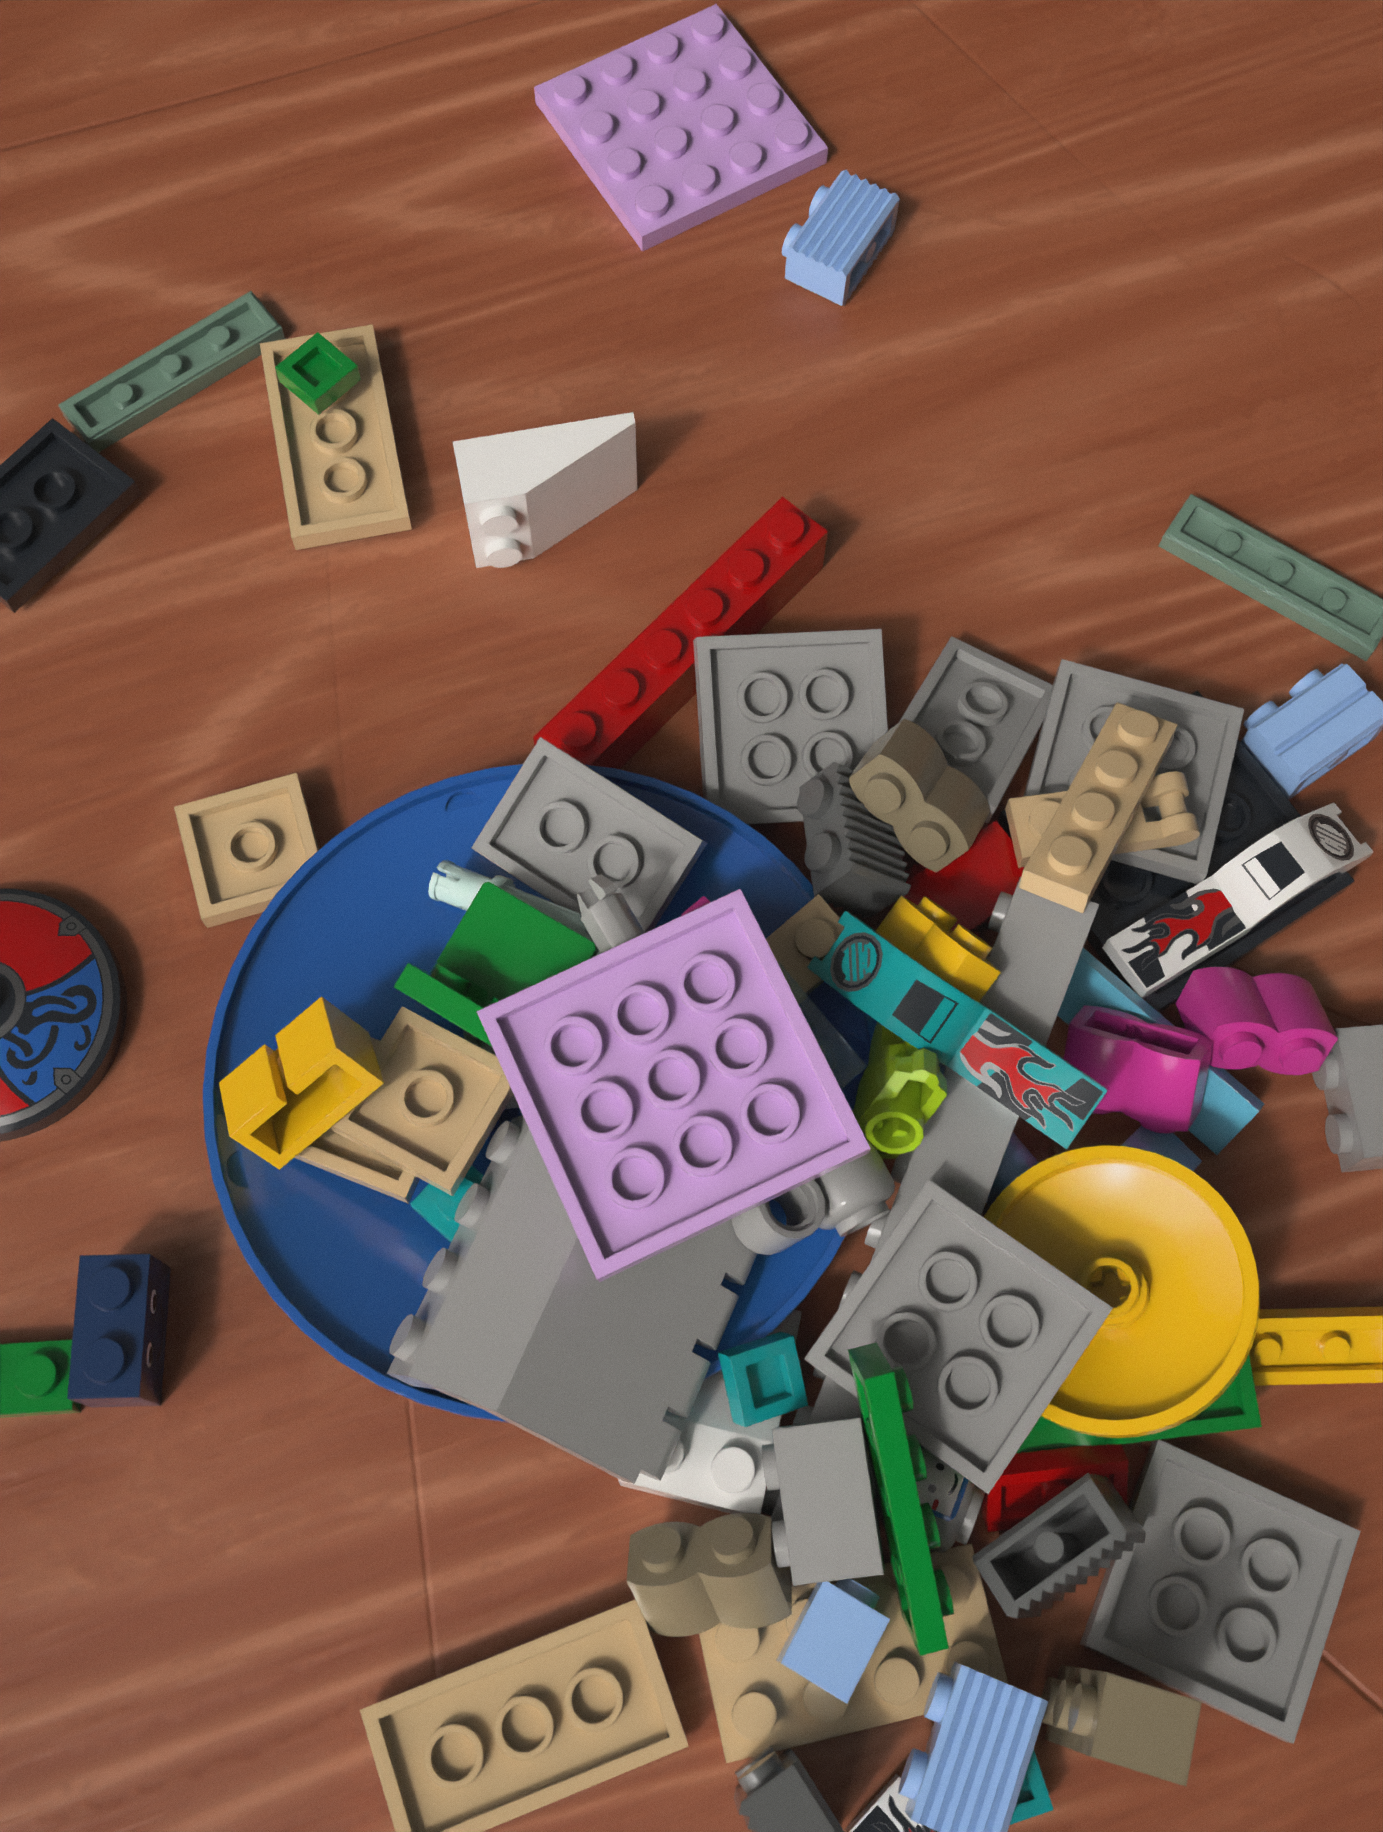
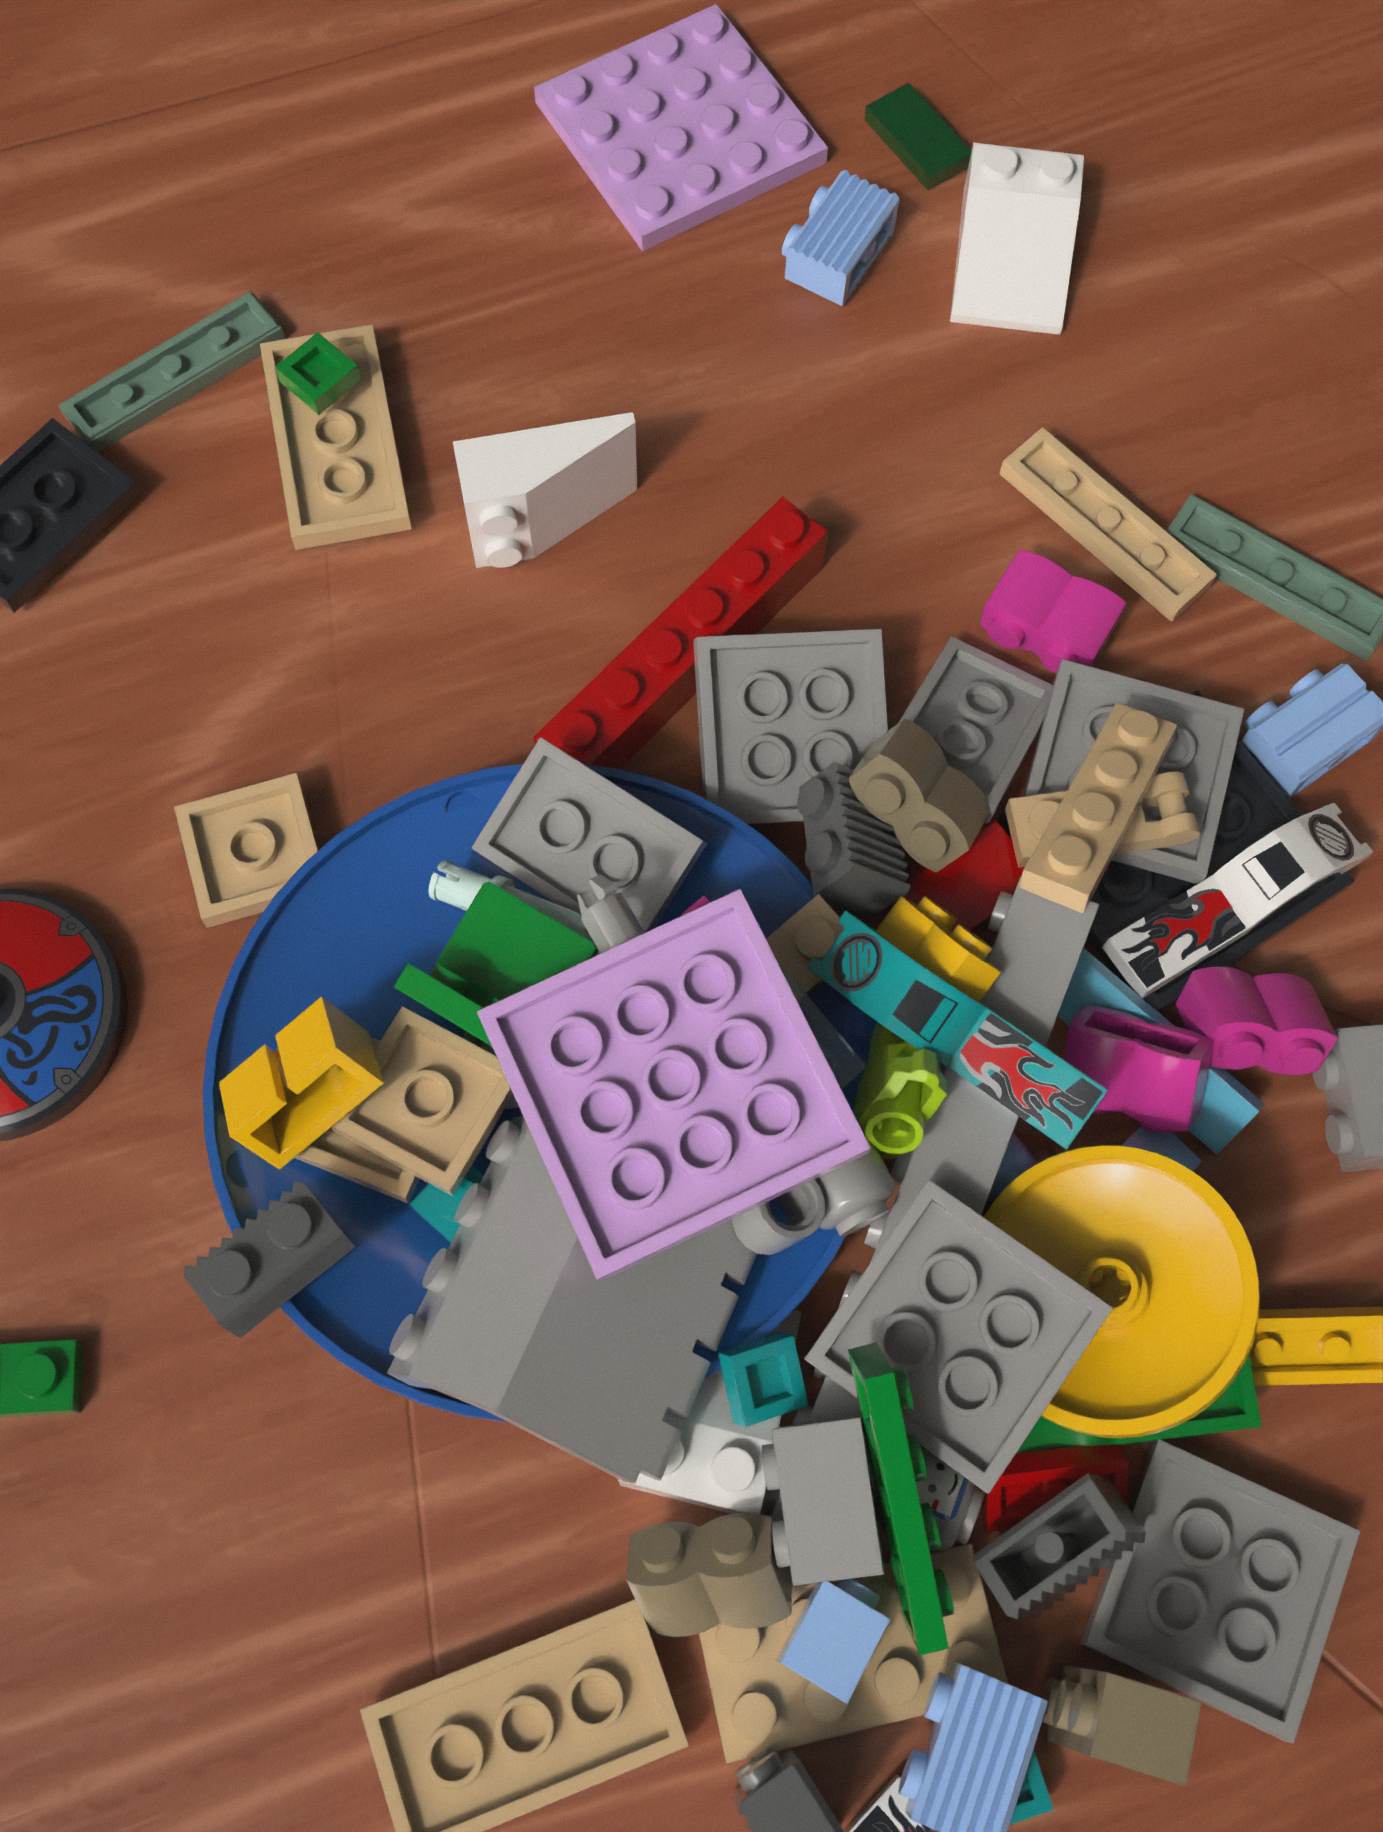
dark blue brick [67,1254,171,1407] -> none
none -> dark grey brick [184,1182,355,1338]
none -> dark green tile [864,82,972,190]
none -> white slope [950,143,1084,335]
none -> dark pink brick [980,550,1126,674]
none -> tan plate [999,427,1217,622]

